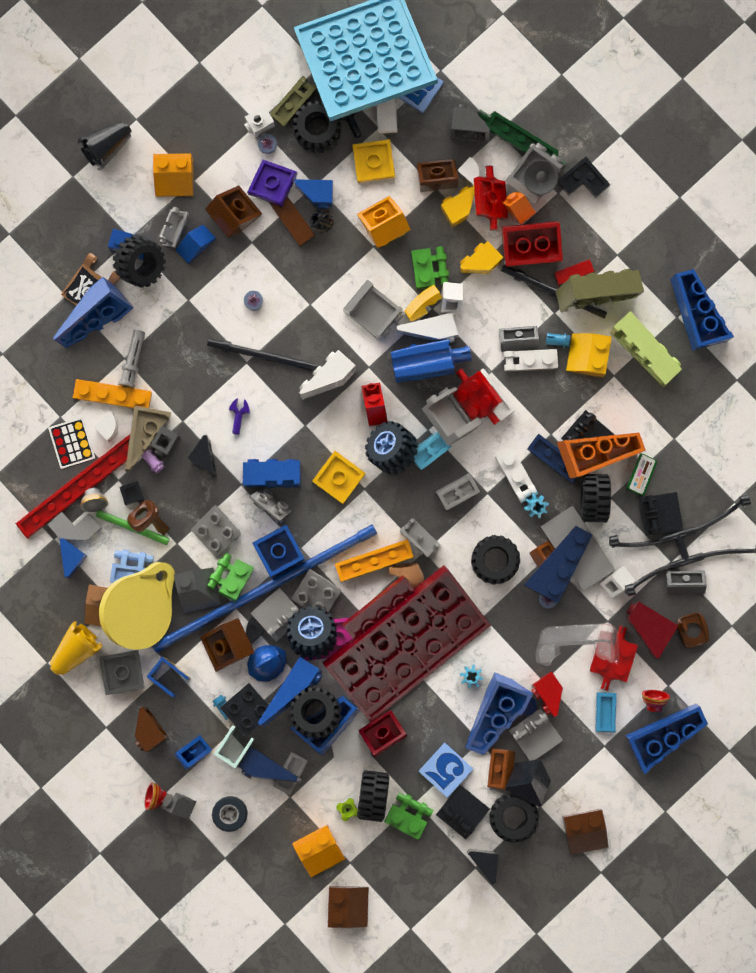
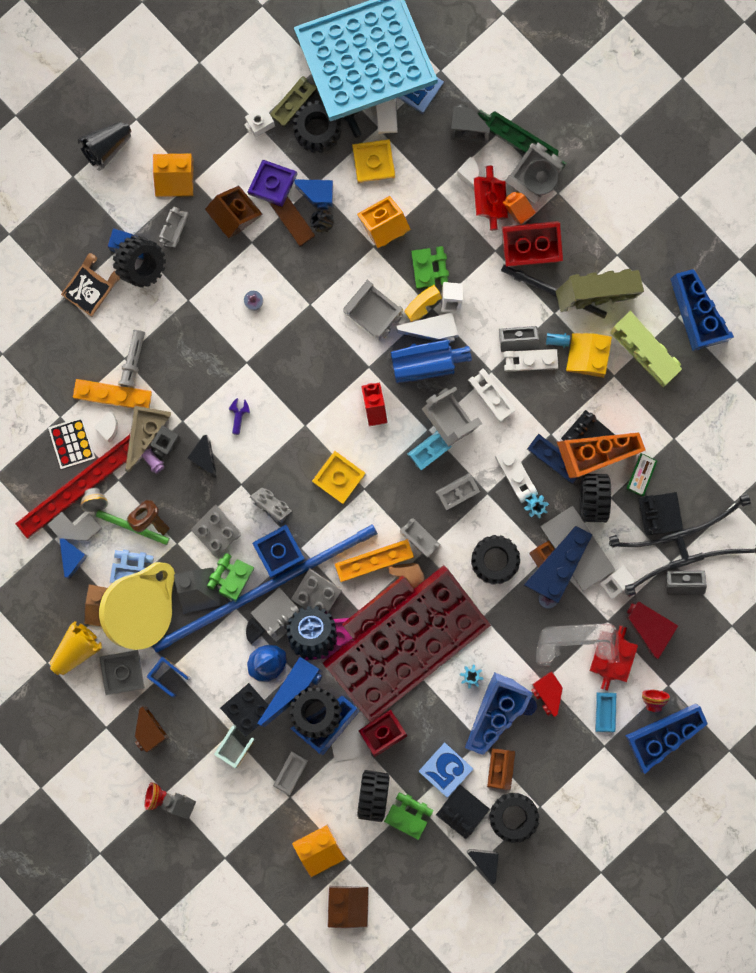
blue wedge [53,277,133,348] -> none
black tile [119,481,144,506] -> none
blue slope [174,735,212,770] -> none
blue slope [176,225,216,264] -> none
reddish brown slope [200,618,255,672] -> none
black bar [207,339,320,371] -> none
dark azure pin [212,694,228,720] -> none
black wheel [212,796,248,832] -> none
dark blue slope [238,746,302,783] -> none
blue wedge [243,459,302,488] -> none
sand blue tile [258,134,277,154] -> none
white slope [299,350,356,400] -> none
lime plate [336,798,358,821] -> none
black wheel [365,421,418,475] -> none
reddish brown slope [417,159,458,192] -> none
yellow slope [441,186,475,228] -> none
red plate [453,368,503,425] -> none
yellow slope [460,241,504,274] -> none
black slope [505,759,551,807] -> none
light grey hinge [509,708,563,761] -> none
red tile [554,259,595,287] -> none
black plate [558,157,610,198] -> none
reddish brown slope [562,809,608,855] -> none
reddish brown piece [677,612,709,648] -> none

